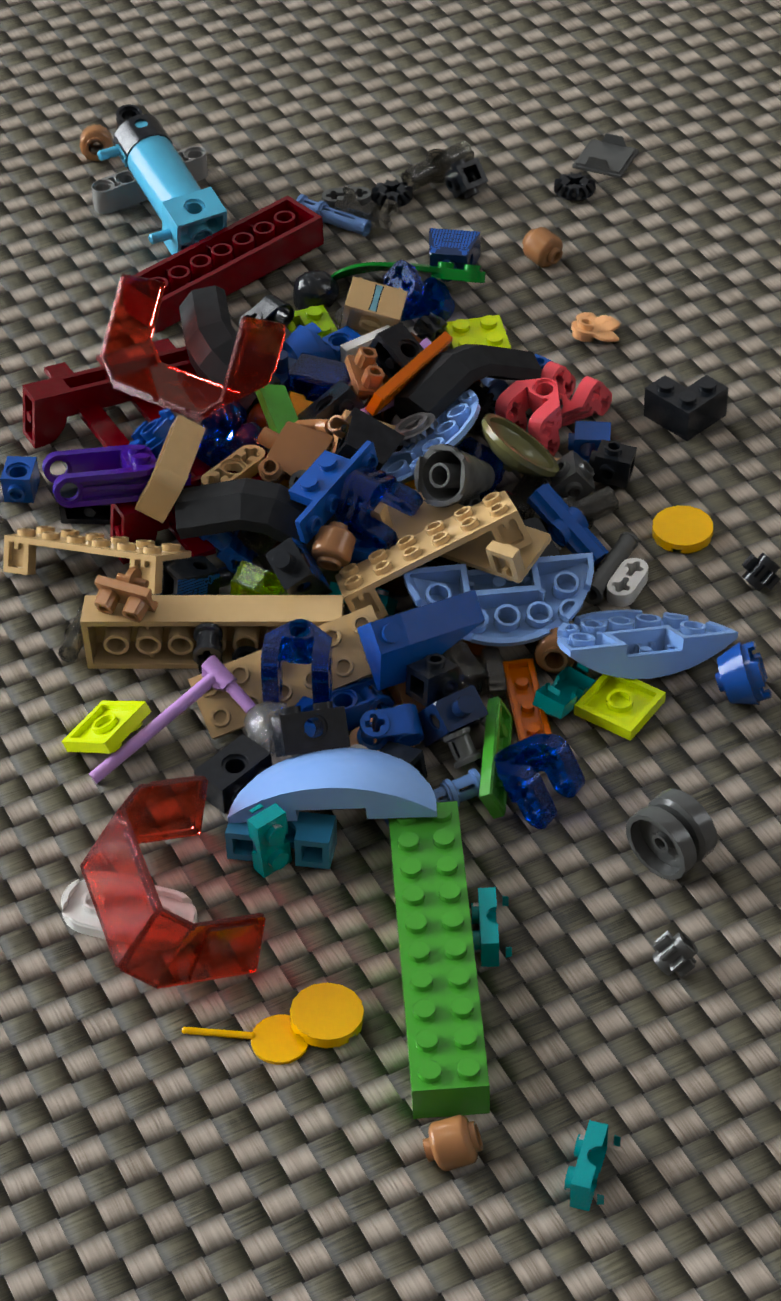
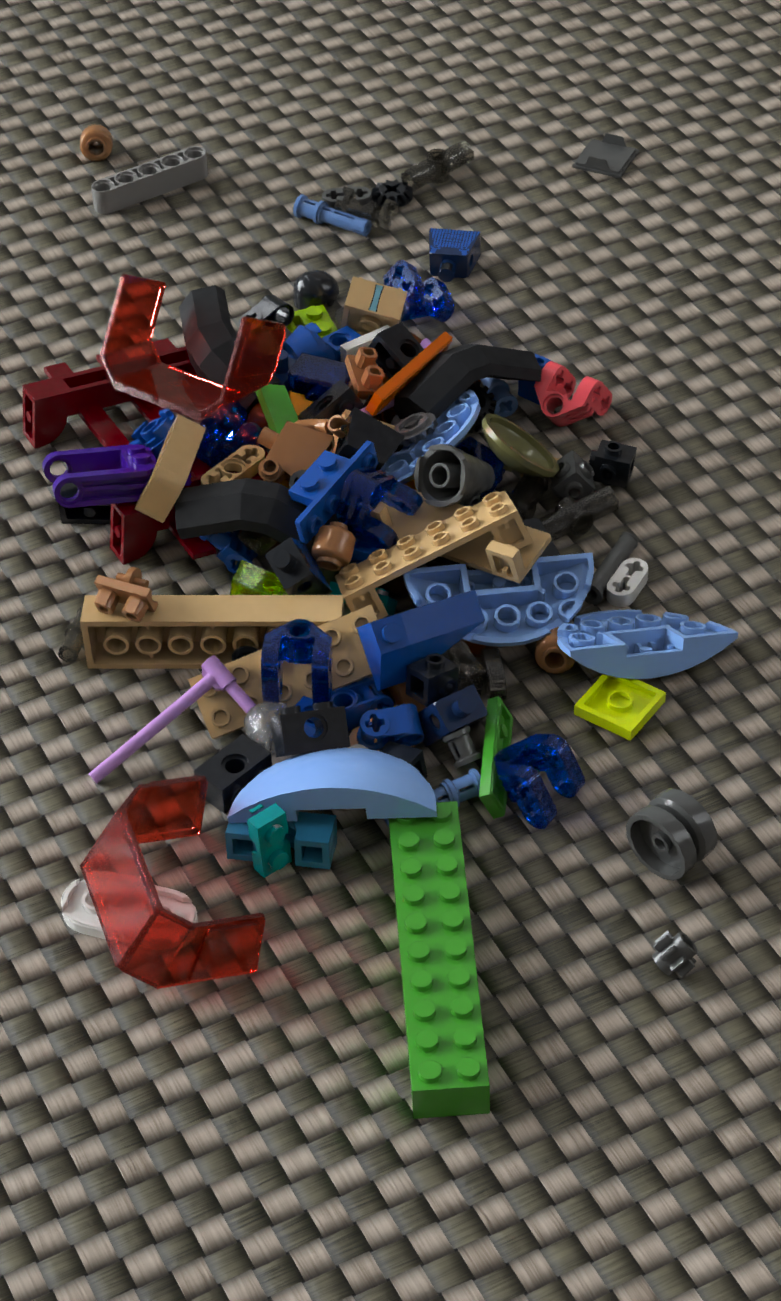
blue brick [0,456,40,503] -> none
tan bracket [3,526,192,594] -> none
neon yellow plate [61,700,152,754] -> none
medium azure piece [97,104,227,255] -> none
dark red brick [118,195,324,334] -> none
black torso [159,556,232,595] -> none
yellow piece [181,1014,309,1065] -> none
black connector [193,623,223,675] -> none
yellow tile [290,982,364,1048] -> none
green plant [331,261,486,283] -> none
black gear [413,313,448,342] -> none
medium nougat head [423,1115,483,1171] -> none
black brick [444,157,488,199] -> none
neon yellow plate [445,315,511,349] -> none
teal piece [471,887,512,967] -> none
coral piece [495,378,562,456] -> none
orange tile [501,658,556,763] -> none
medium nougat head [522,227,563,268] -> none
blue piece [526,483,609,567] -> none
teal piece [533,663,596,719] -> none
black gear [554,172,596,201] -> none
teal piece [564,1120,621,1211] -> none
blue brick [568,421,611,463] -> none
light nougat plate [571,312,621,342] -> none
black brick [644,375,728,441] -> none
yellow tile [652,505,713,554] -> none
blue cone [715,641,772,705] -> none
black gear [742,552,781,592] -> none

